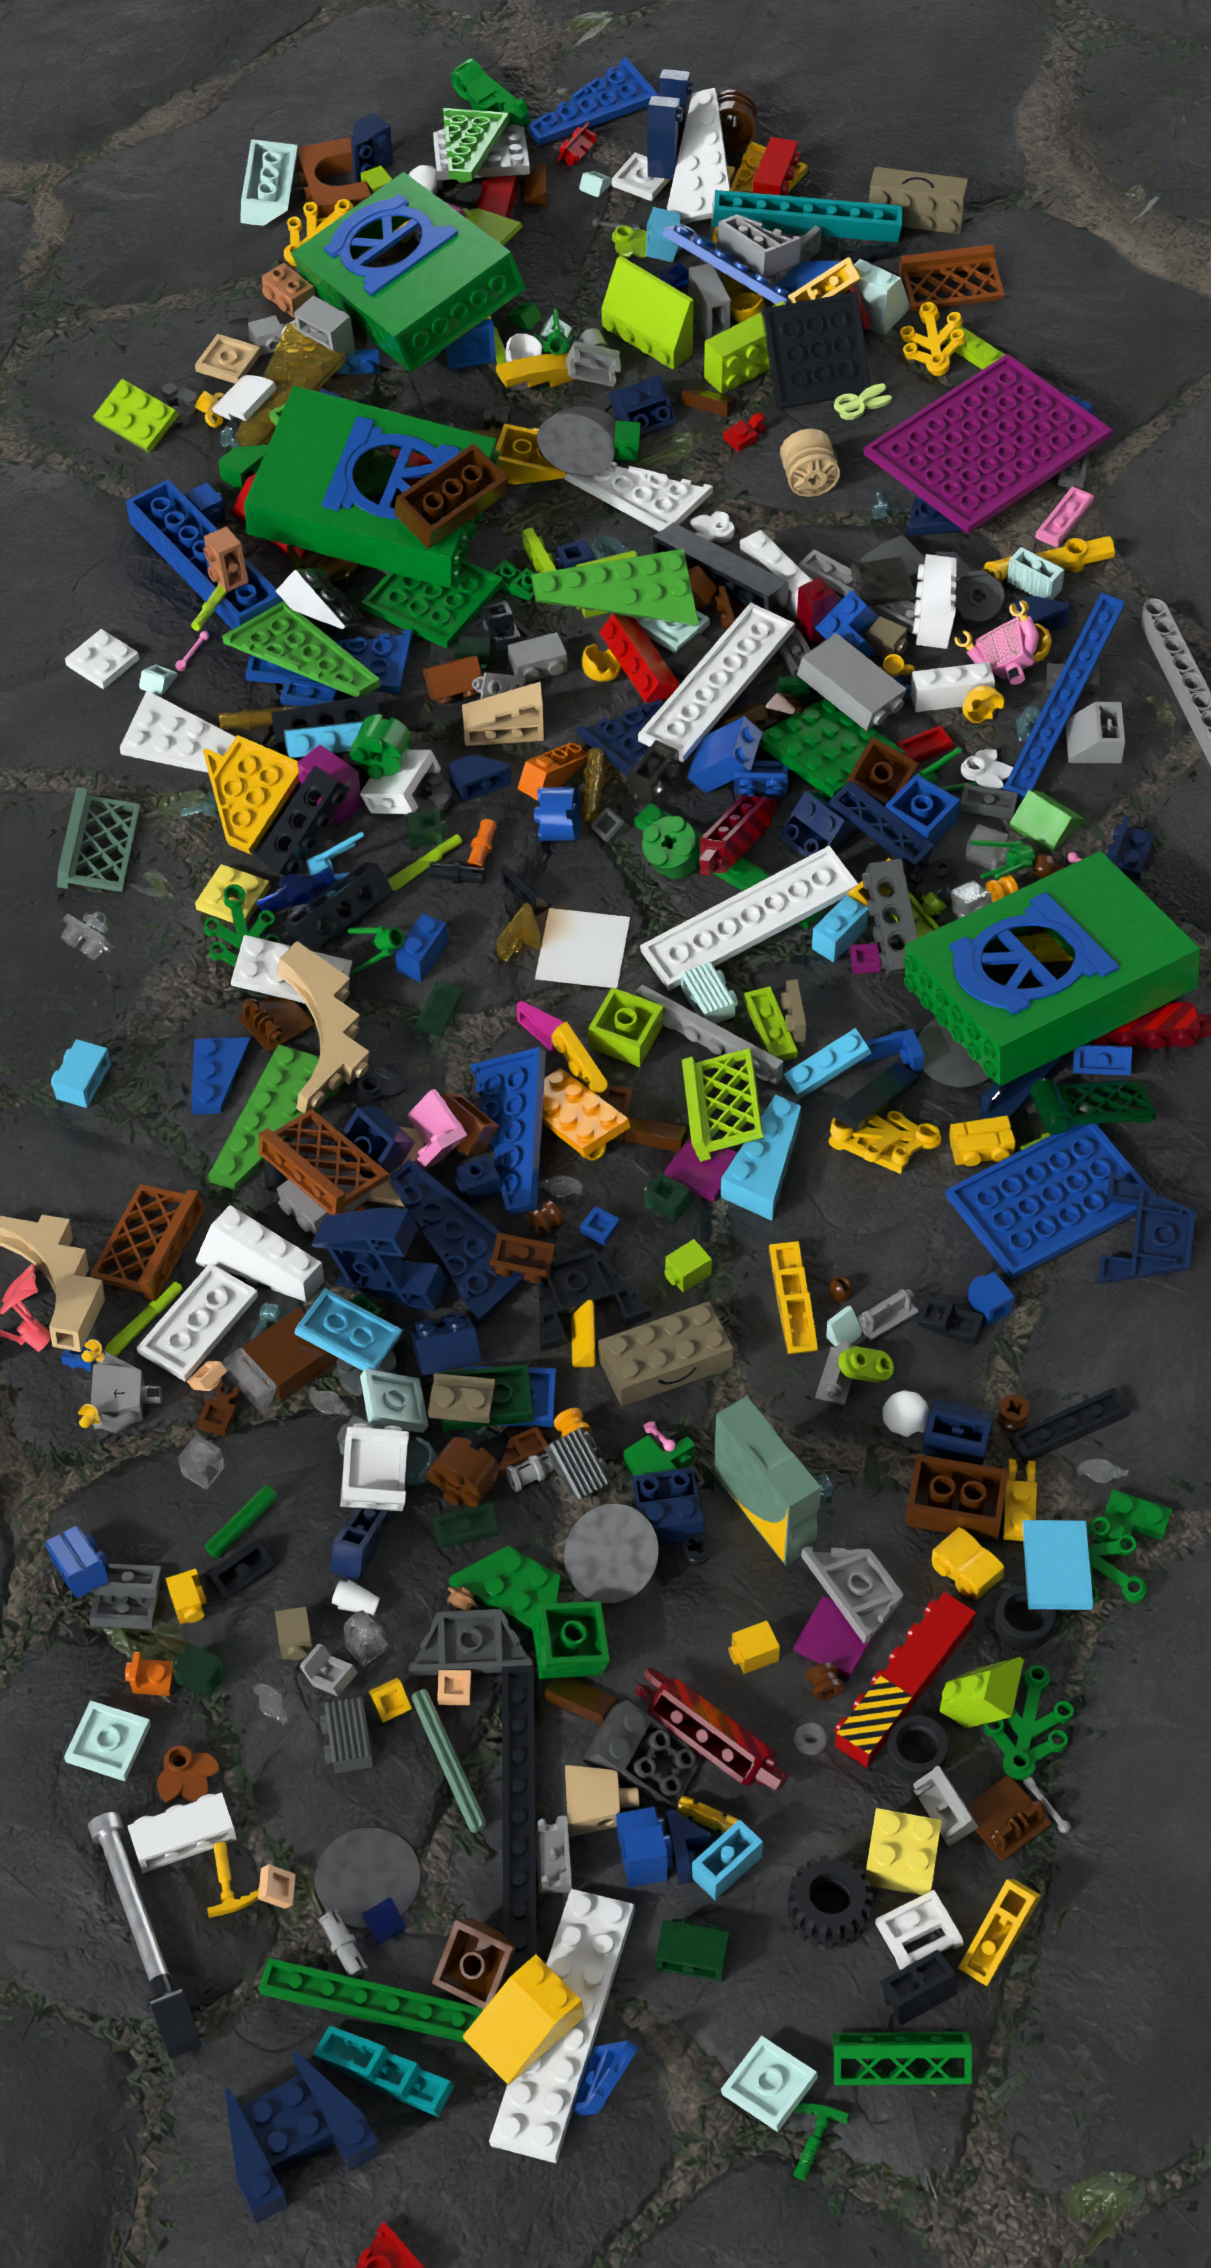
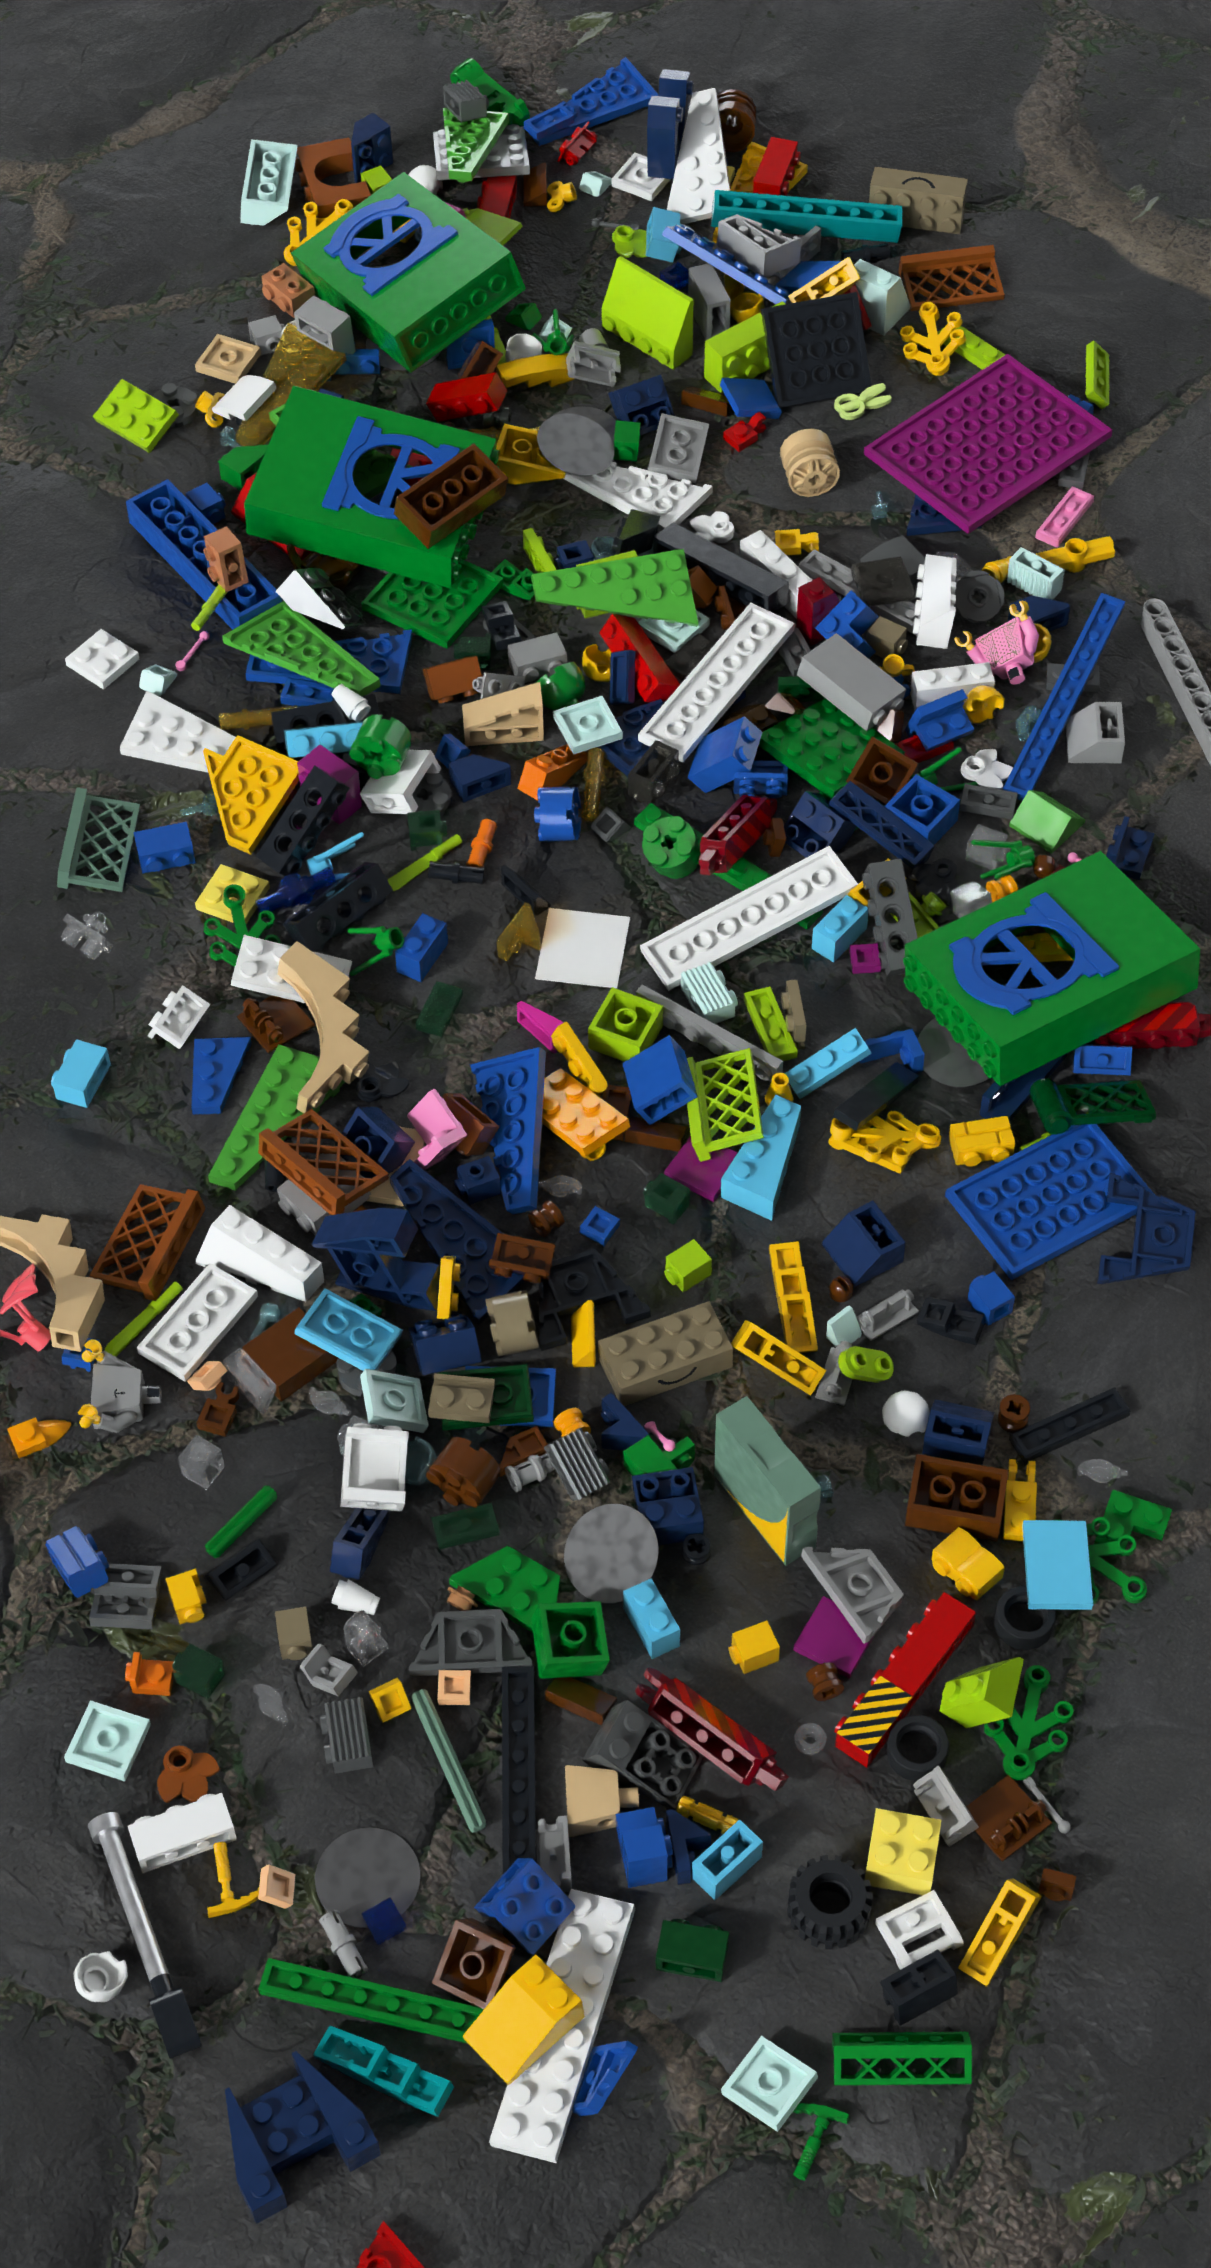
none -> light orange plate [7,1417,72,1458]
none -> white hair [73,1951,128,2002]
none -> blue brick [133,822,196,874]
none -> white bracket [148,985,210,1049]
none -> white cone [331,684,371,722]
none -> red brick [426,372,507,422]
none -> blue tile [435,734,471,768]
none -> yellow plate [437,1255,461,1319]
none -> dark grey brick [443,80,489,122]
none -> reddish brown torso [458,341,503,379]
none -> blue bracket [474,1858,575,1954]
none -> dark tan brick [485,1290,539,1356]
none -> blue plate [524,104,574,141]
none -> green cylinder [536,662,585,711]
none -> yellow piece [547,181,577,212]
none -> light aqua plate [553,696,623,755]
none -> dark blue slope [601,1393,649,1451]
none -> dark blue tile [610,650,635,706]
none -> black slope [611,509,660,555]
none -> blue brick [622,1035,698,1125]
none -> medium azure brick [623,1578,680,1659]
none -> light grey plate [648,413,709,484]
none -> blue tile [719,378,782,419]
none -> yellow slope [731,1320,827,1396]
none -> reddish brown plate [763,818,786,857]
none -> yellow cone [765,1073,793,1105]
none -> yellow plate [775,529,819,555]
none -> dark blue slope [822,1201,906,1287]
none -> reddish brown slope [877,709,904,743]
none -> blue bracket [905,689,974,752]
none -> reddish brown plate [1038,1868,1077,1901]
none -> lime plate [1085,341,1109,409]

